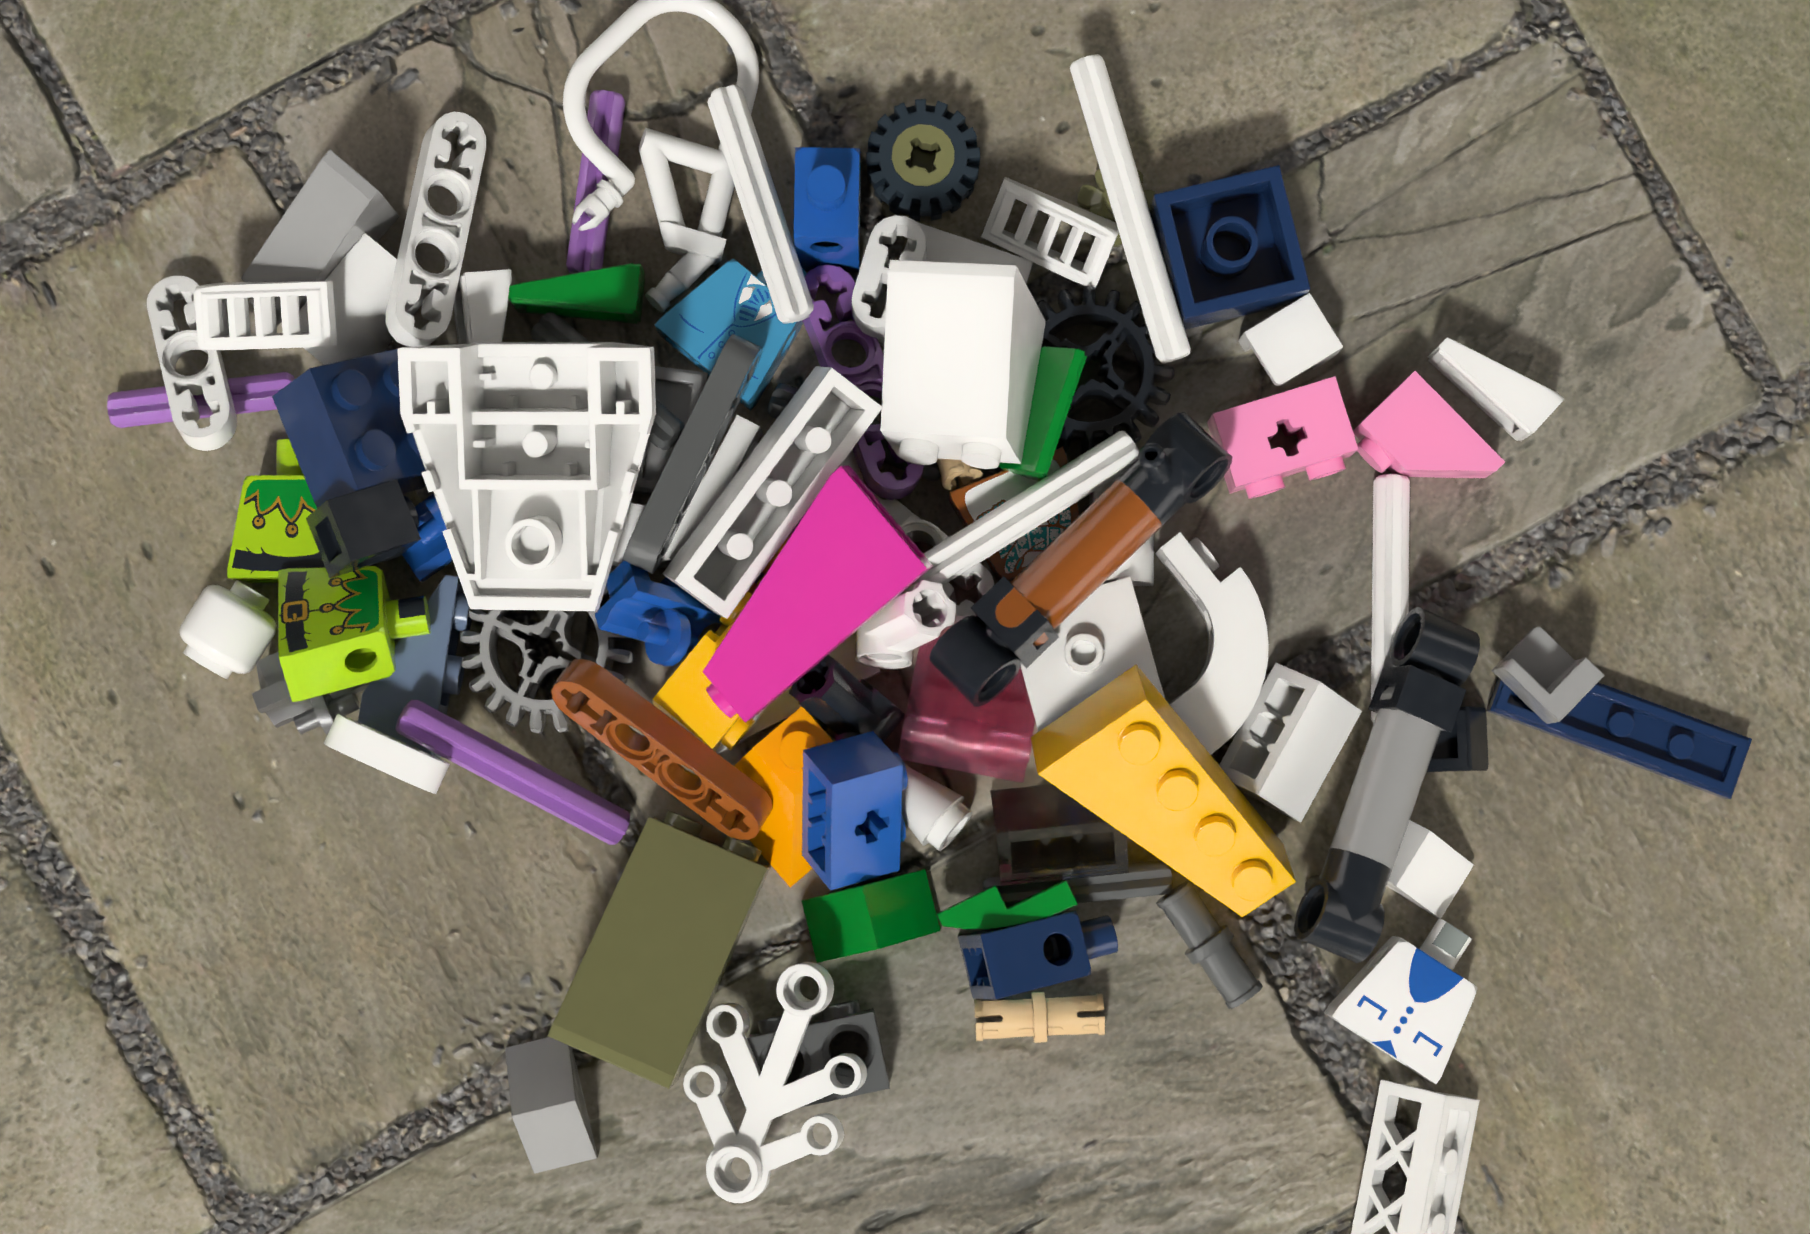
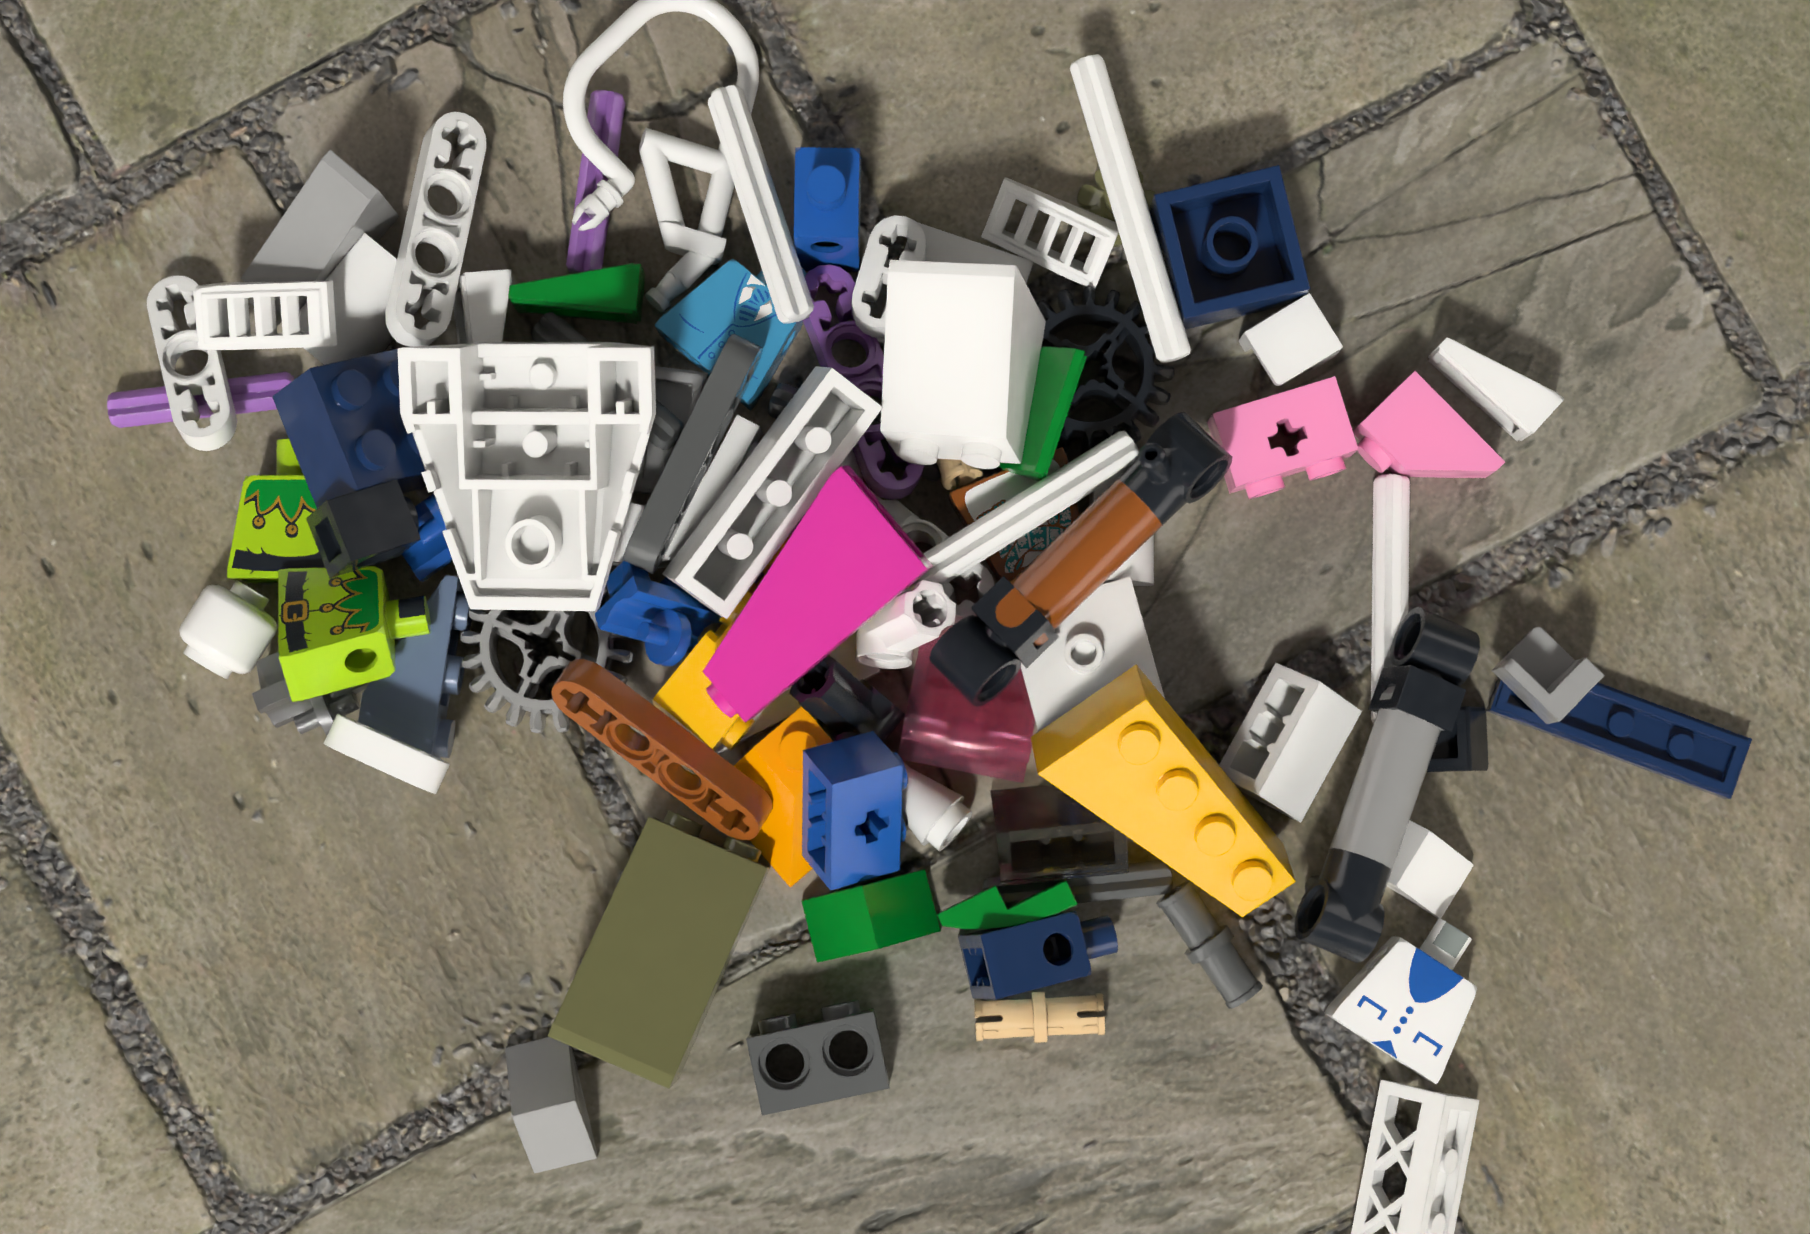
medium lavender axle [396,700,630,845] -> none
white plant [683,962,867,1203] -> none
black wheel [866,99,980,222] -> none
white arch [1155,532,1269,755] -> none

